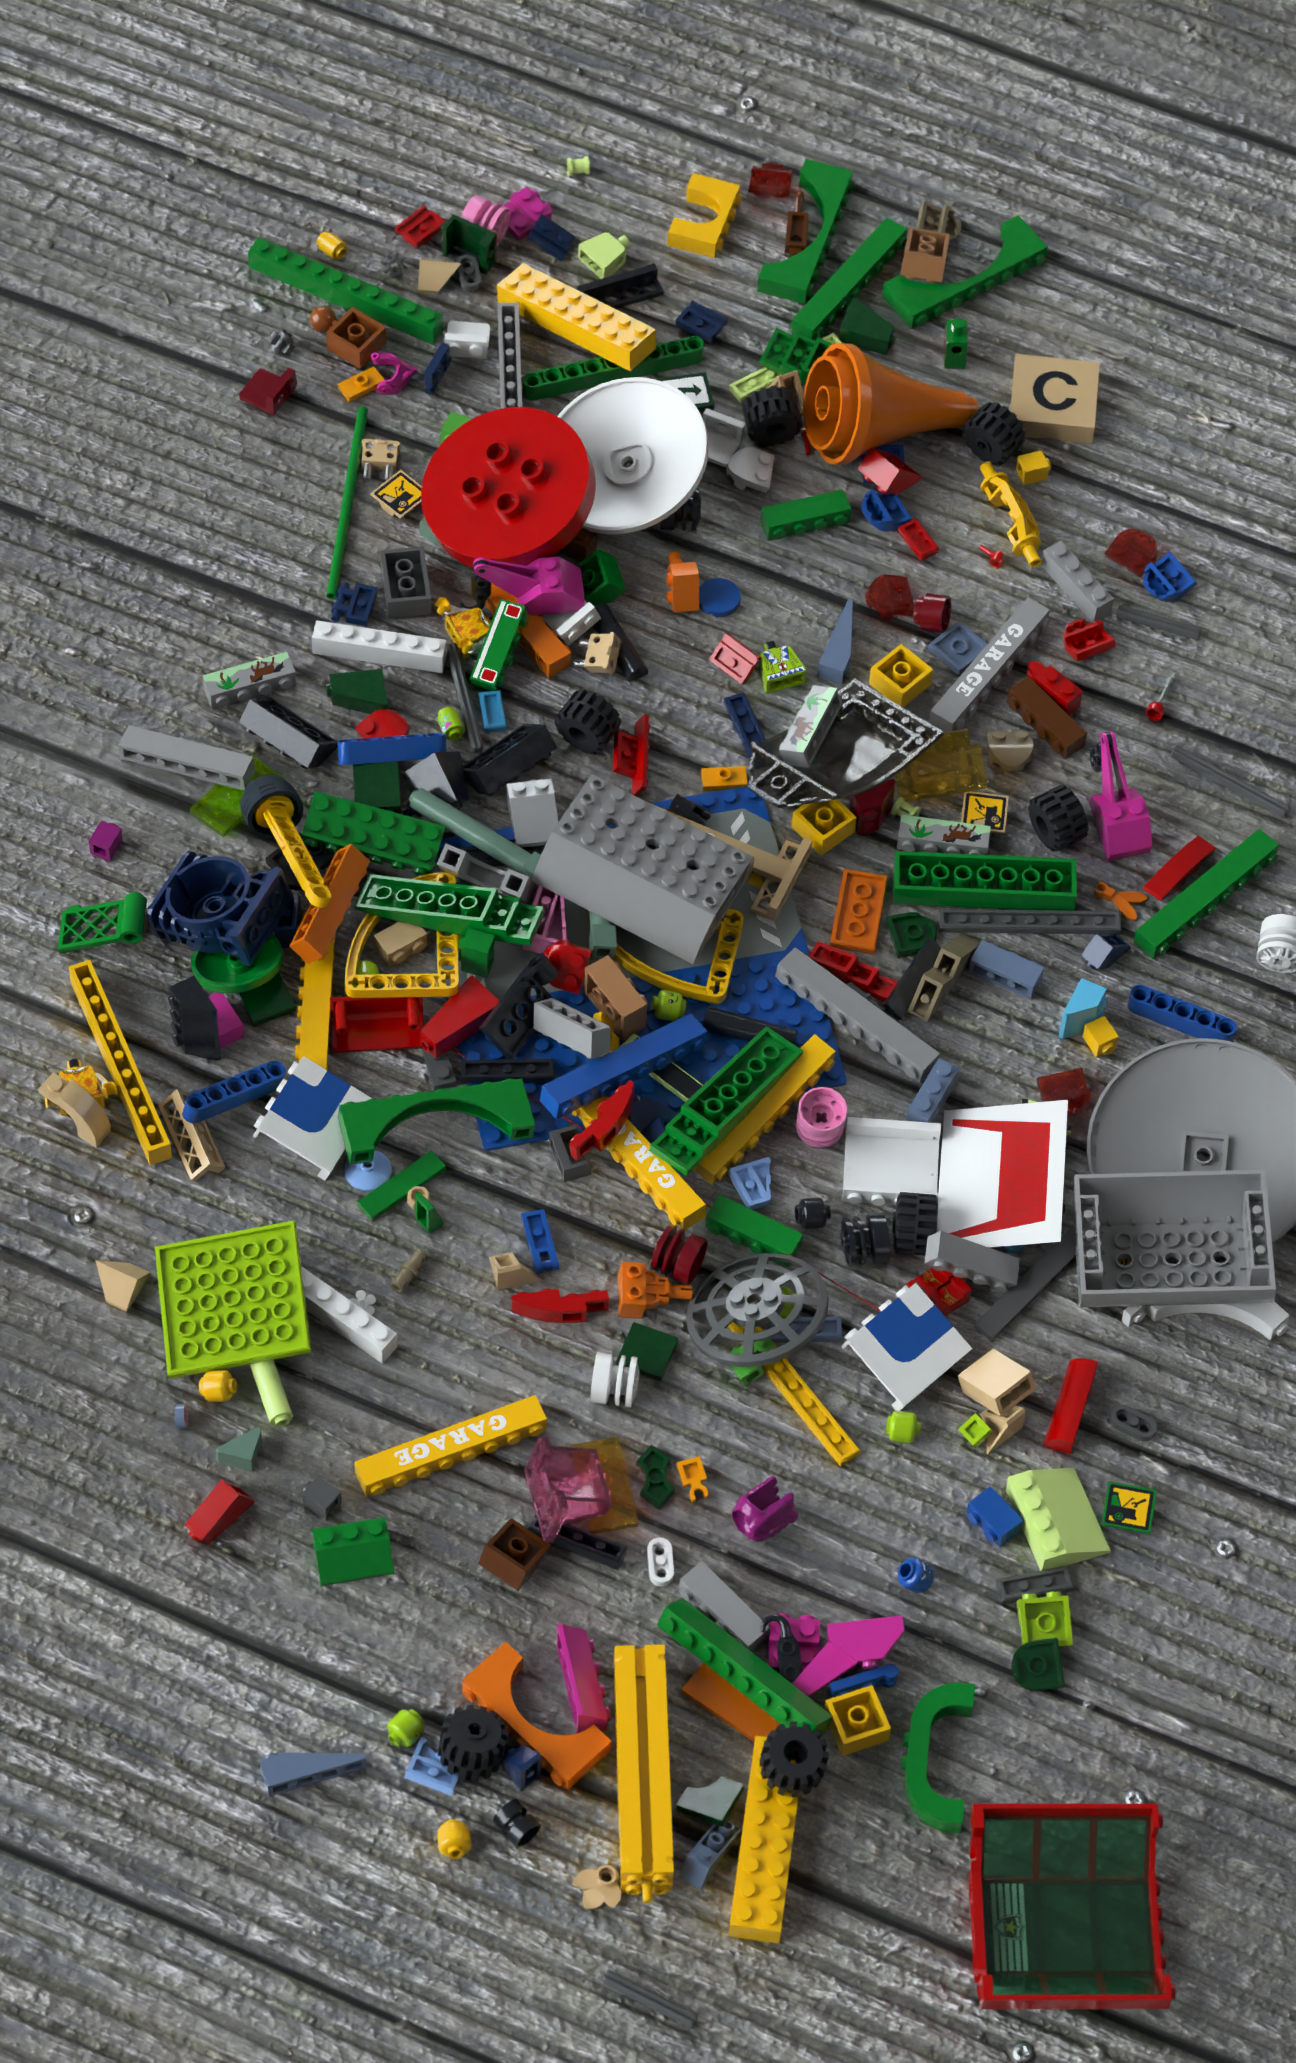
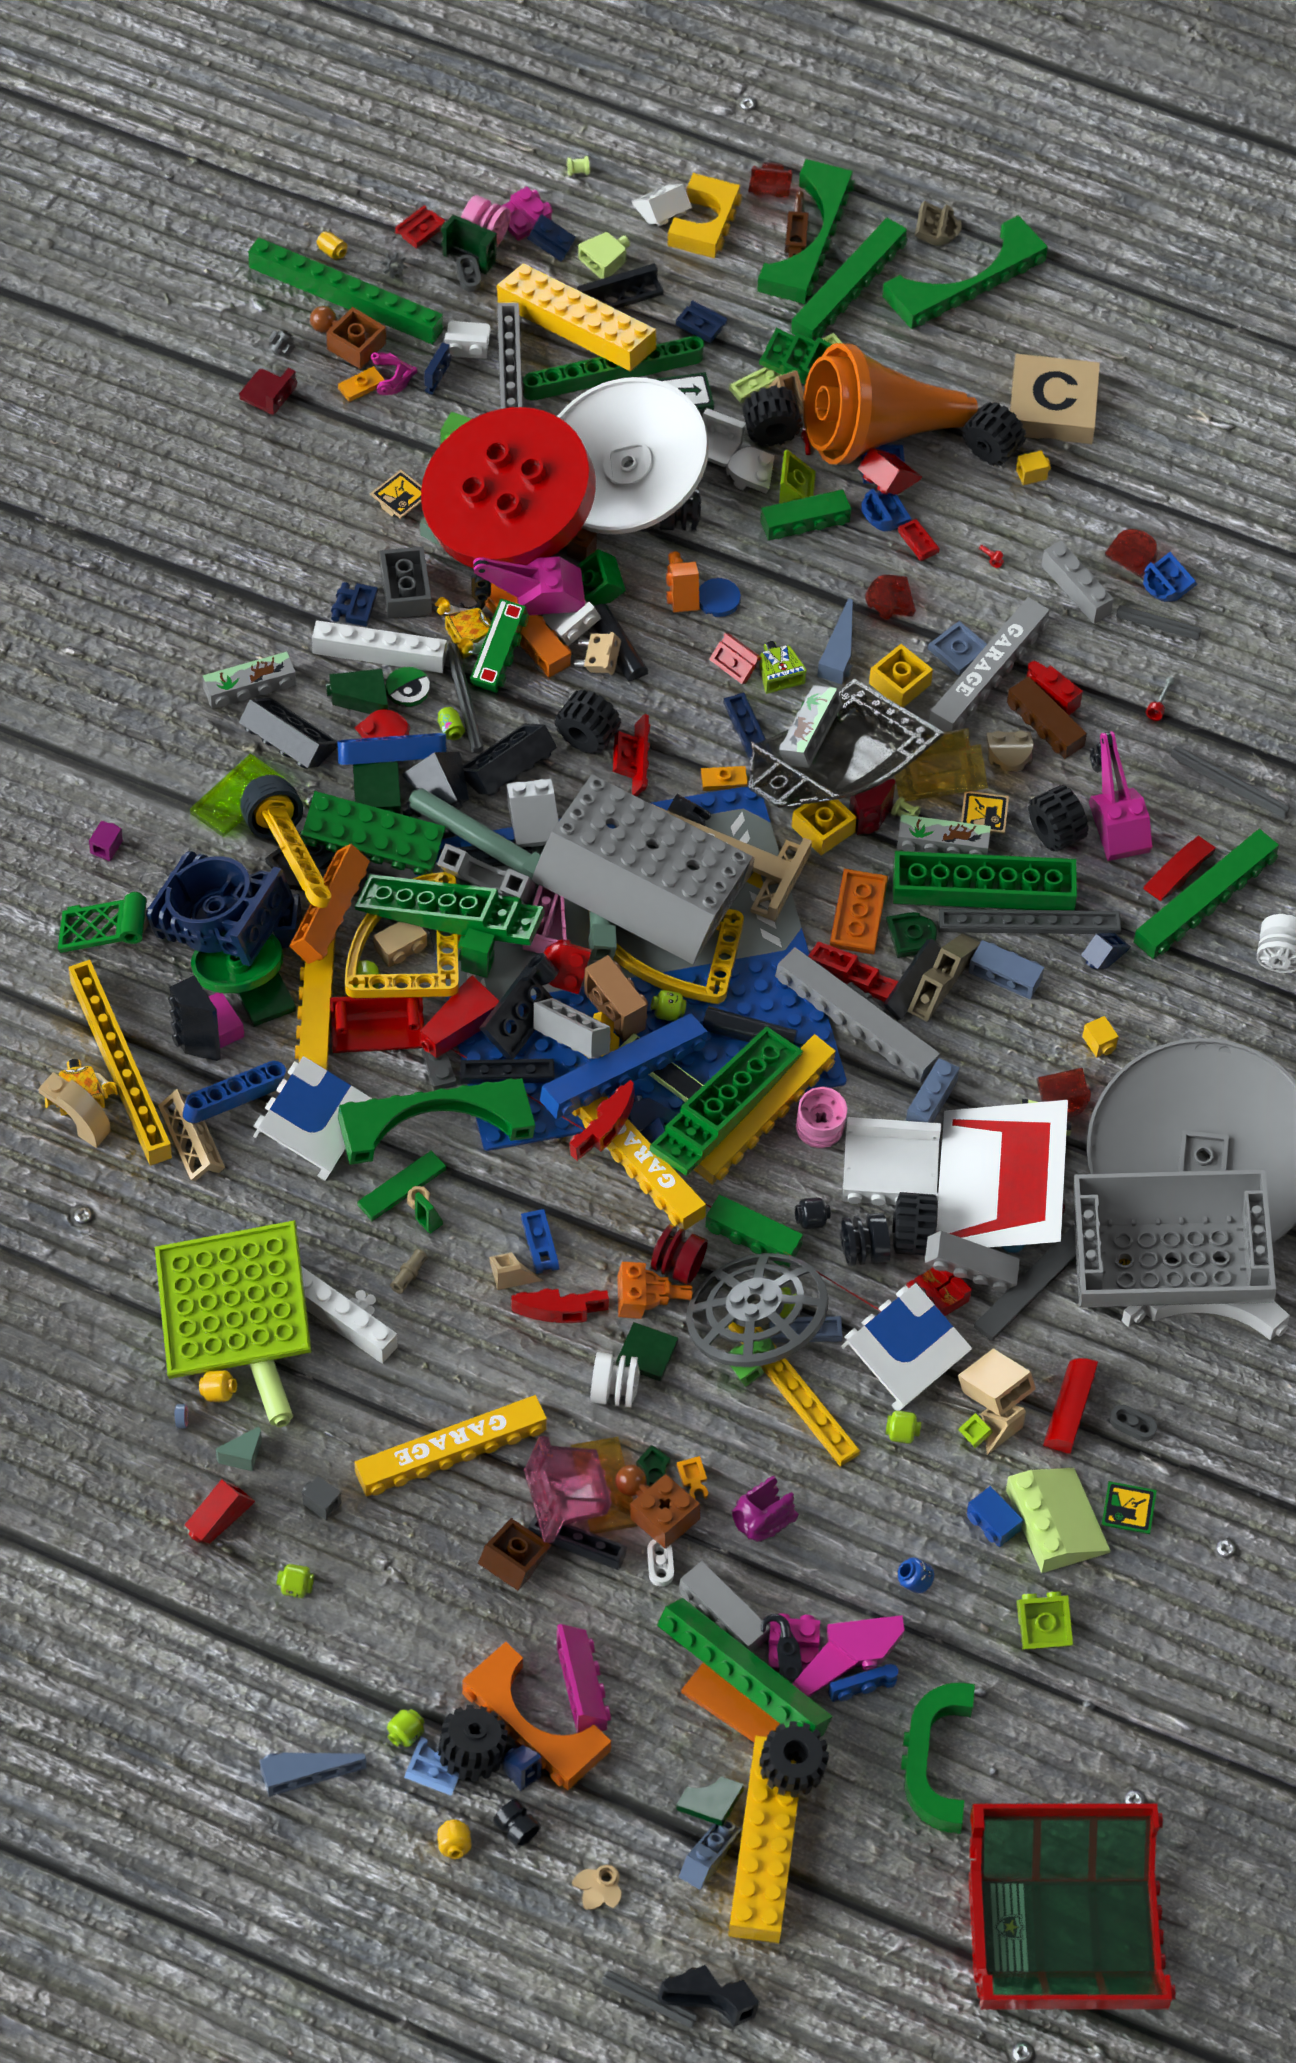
tan slope [95,1260,151,1312] -> none
light grey brick [118,725,255,790] -> none
green slope [312,1517,394,1586] -> none
green piece [326,406,368,599] -> none
light blue dish [344,1150,392,1191] -> none
tan piece [362,439,401,480] -> none
tan slope [418,258,462,294] -> none
dark azure tile [479,690,507,733] -> none
dark grey panel [549,1125,591,1182] -> none
yellow brick [613,1645,674,1904] -> none
light blue wing [728,1157,771,1210] -> none
yellow brick [824,1685,891,1756] -> none
dark green slope [839,298,896,355] -> none
medium nougat brick [900,227,950,283] -> none
dark red piece [913,593,952,633] -> none
green torso [944,318,968,369] -> none
yellow plate [980,462,1042,568] -> none
dark grey tile [996,1566,1074,1604] -> none
dark green tile [1011,1637,1065,1691] -> none
medium azure slope [1058,978,1108,1039] -> none
red slope [1063,619,1116,662] -> none
orange piece [1094,882,1147,921] -> none
blue beam [1128,985,1237,1042] -> none
none -> lime head [276,1564,314,1598]
none -> tile [386,667,430,707]
none -> dark orange brick [615,1465,700,1549]
none -> white slope [632,184,692,226]
none -> black arch [657,1965,760,2027]
none -> lime slope [779,449,816,504]

